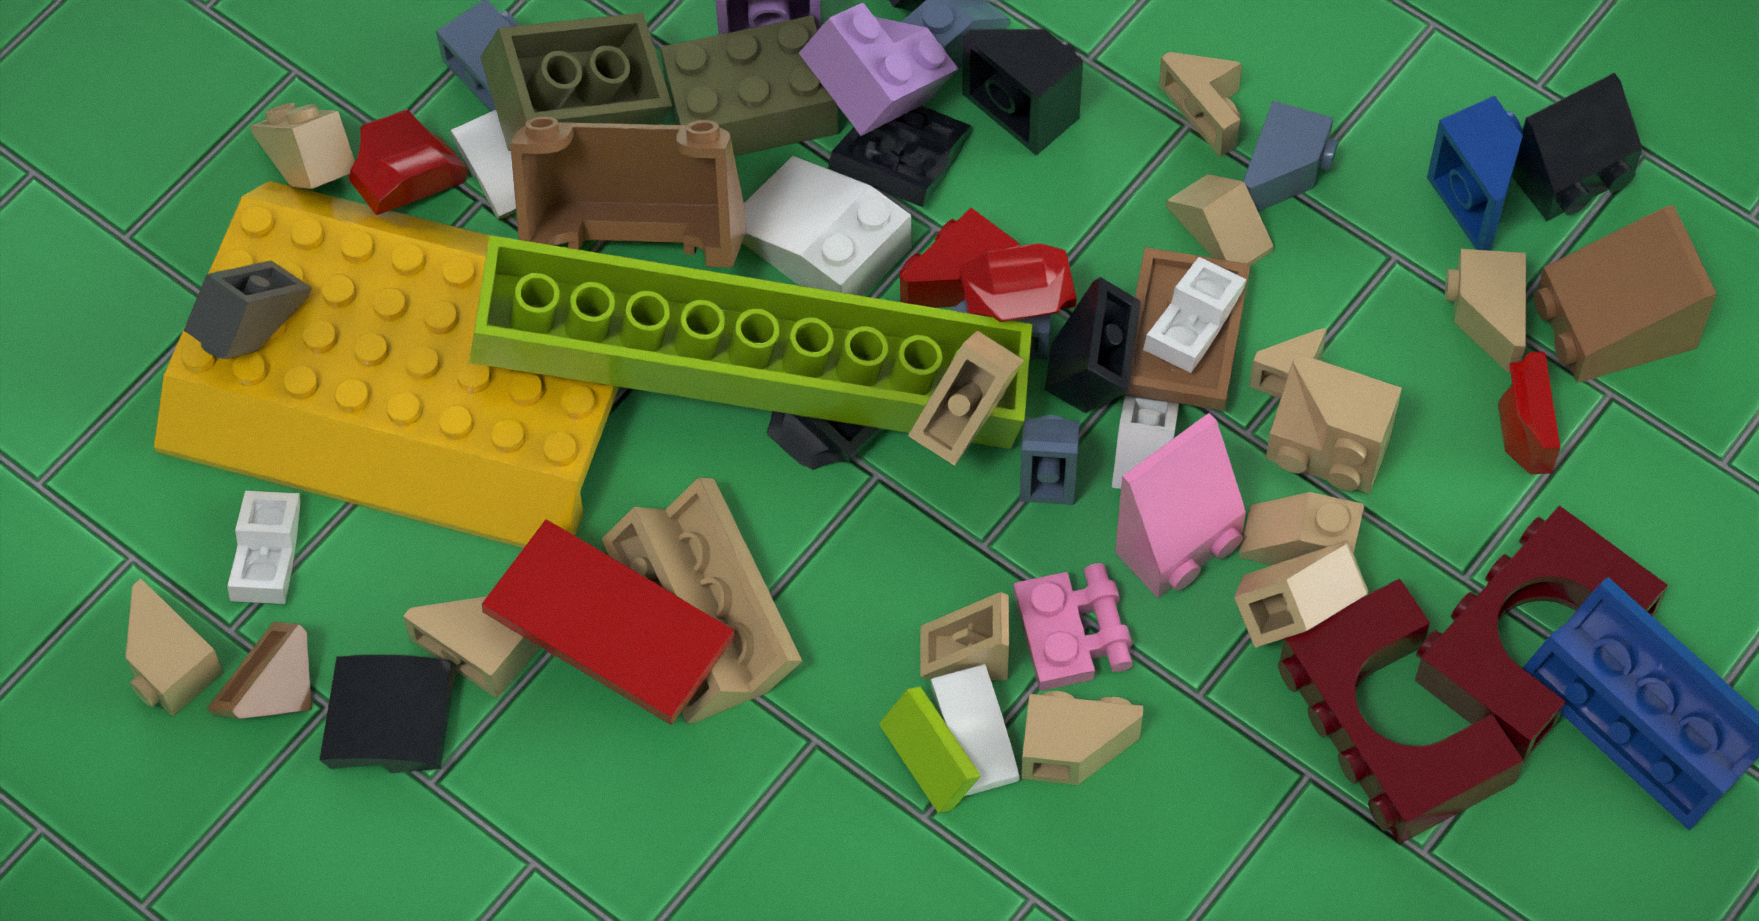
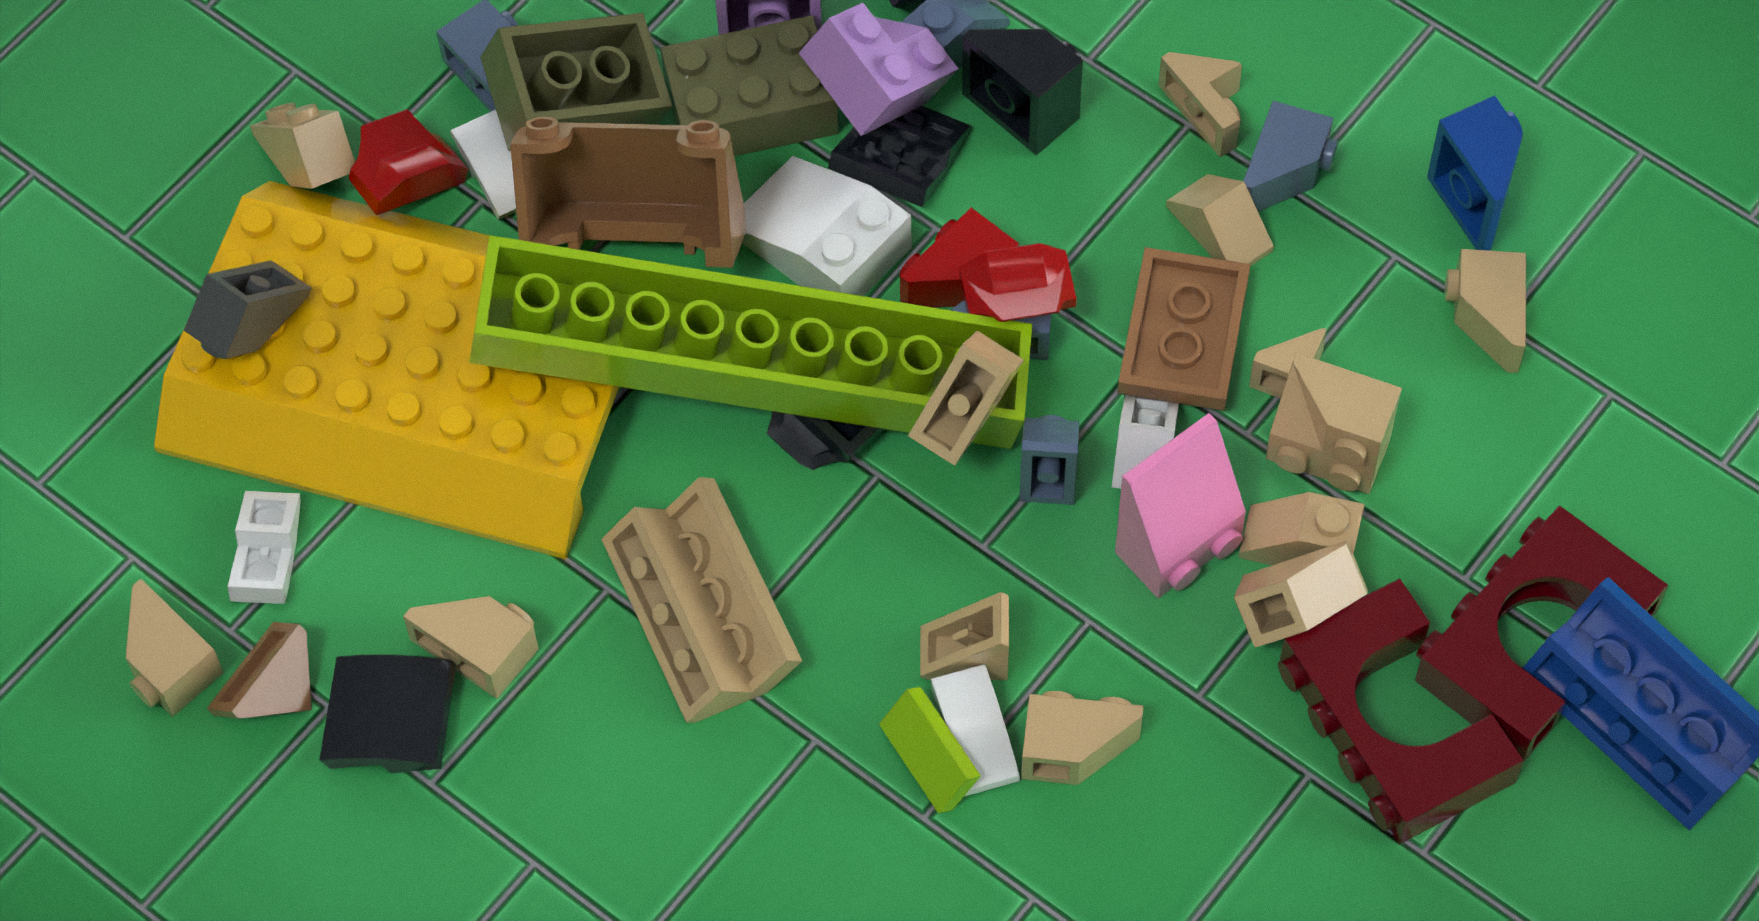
red tile [482,519,734,726] -> none
bright pink plate [1013,563,1133,691] -> none
black slope [1044,277,1141,413] -> none
white slope [1143,257,1247,373] -> none
red slope [1498,352,1561,475] -> none
black slope [1512,73,1642,221] -> none
medium nougat slope [1534,205,1717,383] -> none

